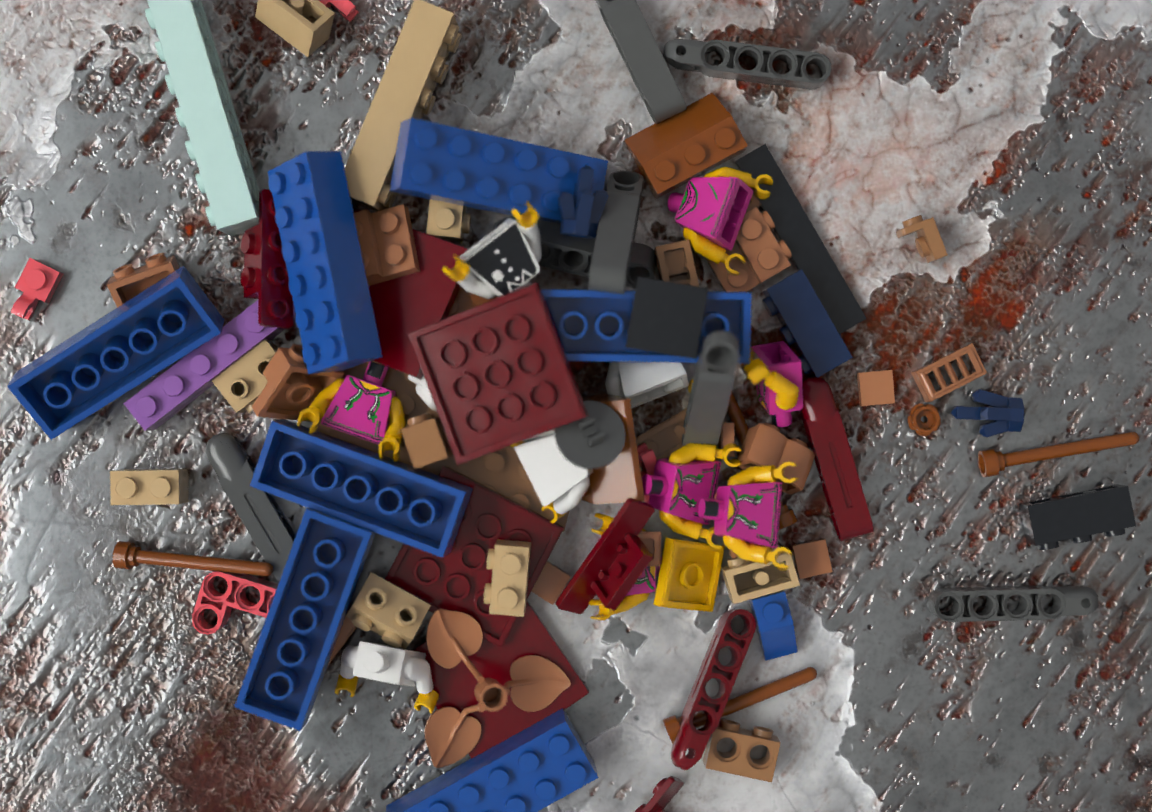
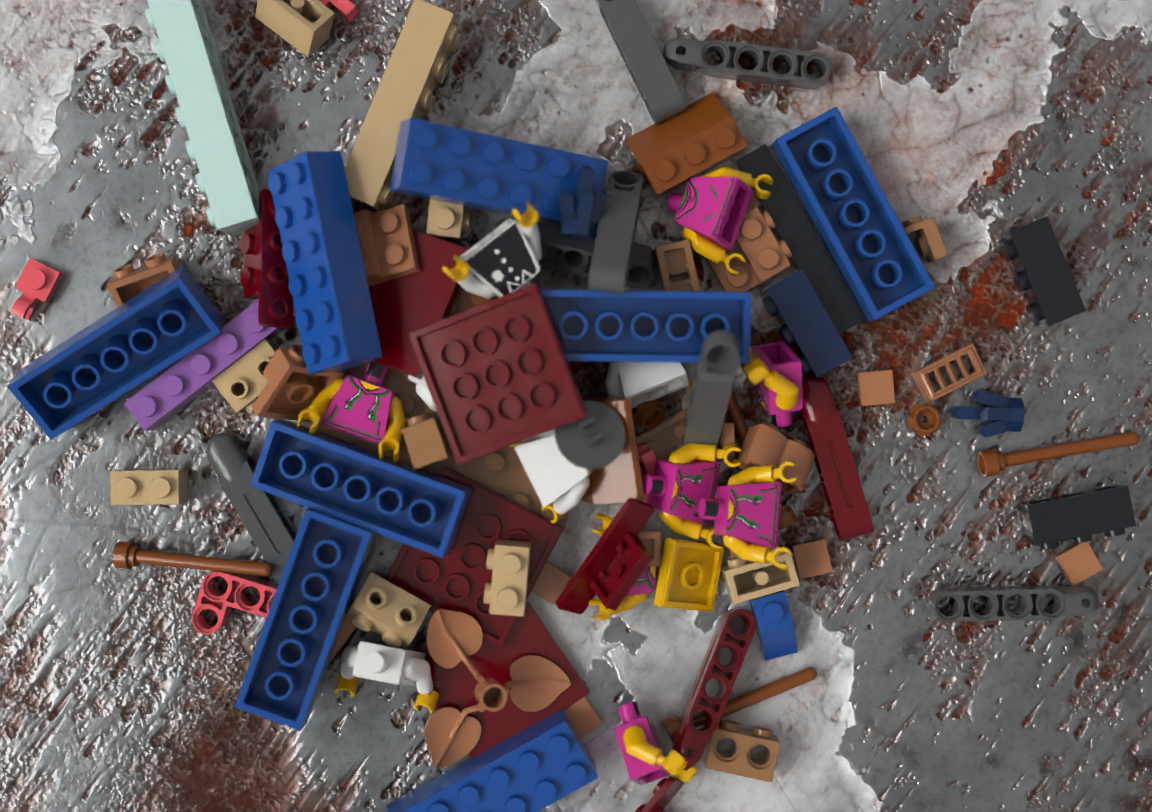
black tile [625,277,708,359] -> none
none -> nougat tile [564,696,603,739]
none -> torso [614,702,698,786]
none -> dark orange plate [632,399,664,429]
none -> blue brick [771,106,935,322]
none -> black brick [1001,217,1086,328]
none -> nougat tile [1054,542,1103,586]

